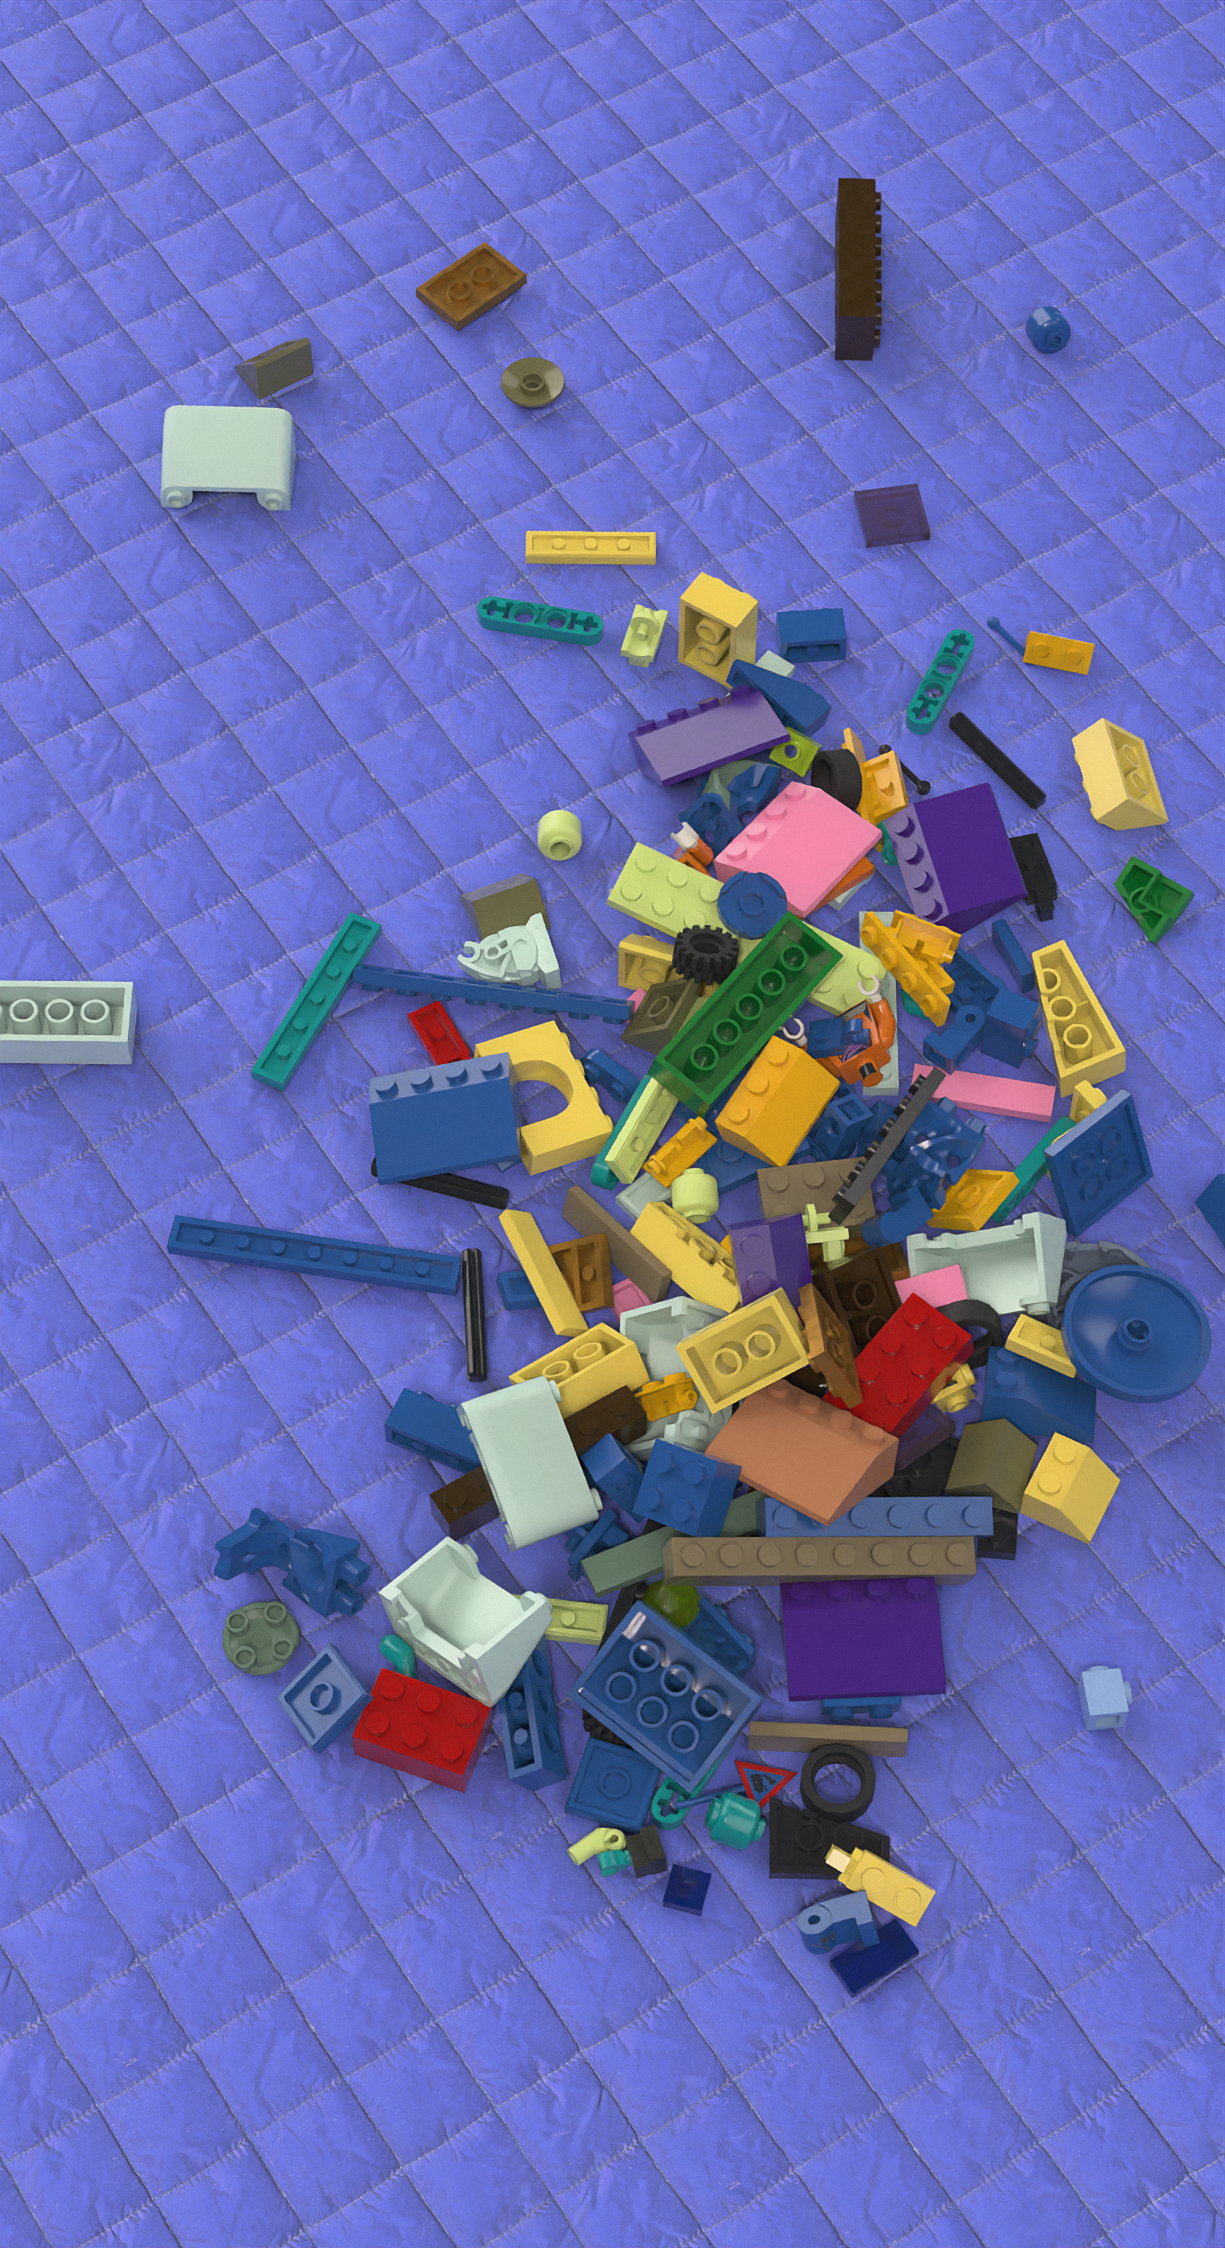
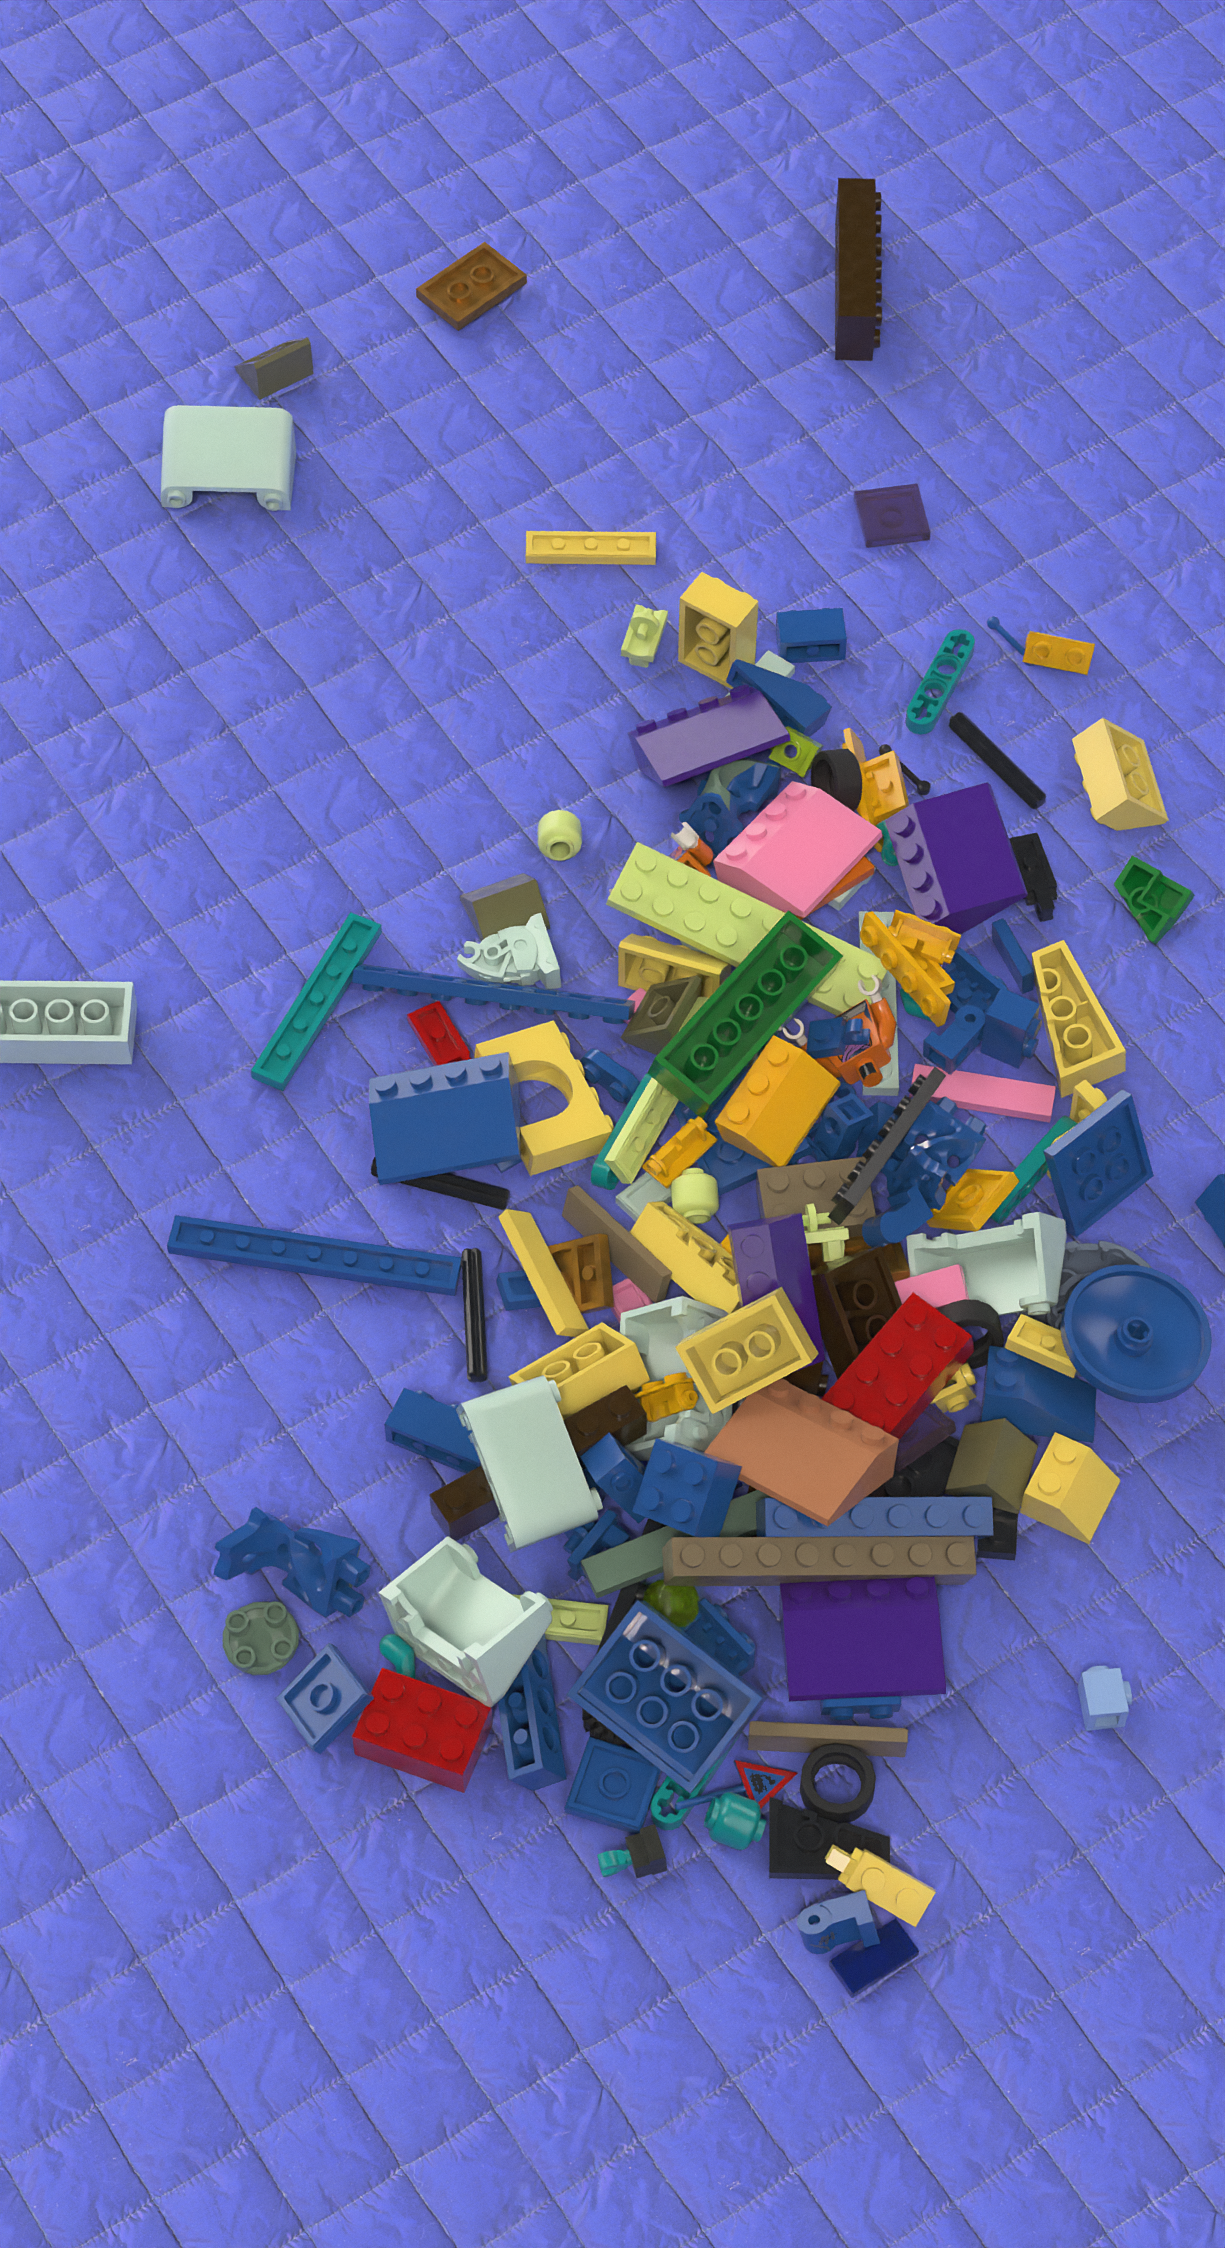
teal beam [477,596,603,646] -> none
olive dish [501,357,564,408] -> none
yellowish green arm [567,1828,626,1866] -> none
clear blue tile [663,1864,712,1916] -> none
black tyre [672,925,739,985] -> none
blue tile [716,871,787,940] -> none
pearl gold plate [798,1282,863,1409] -> none
blue head [1025,306,1071,354] -> none

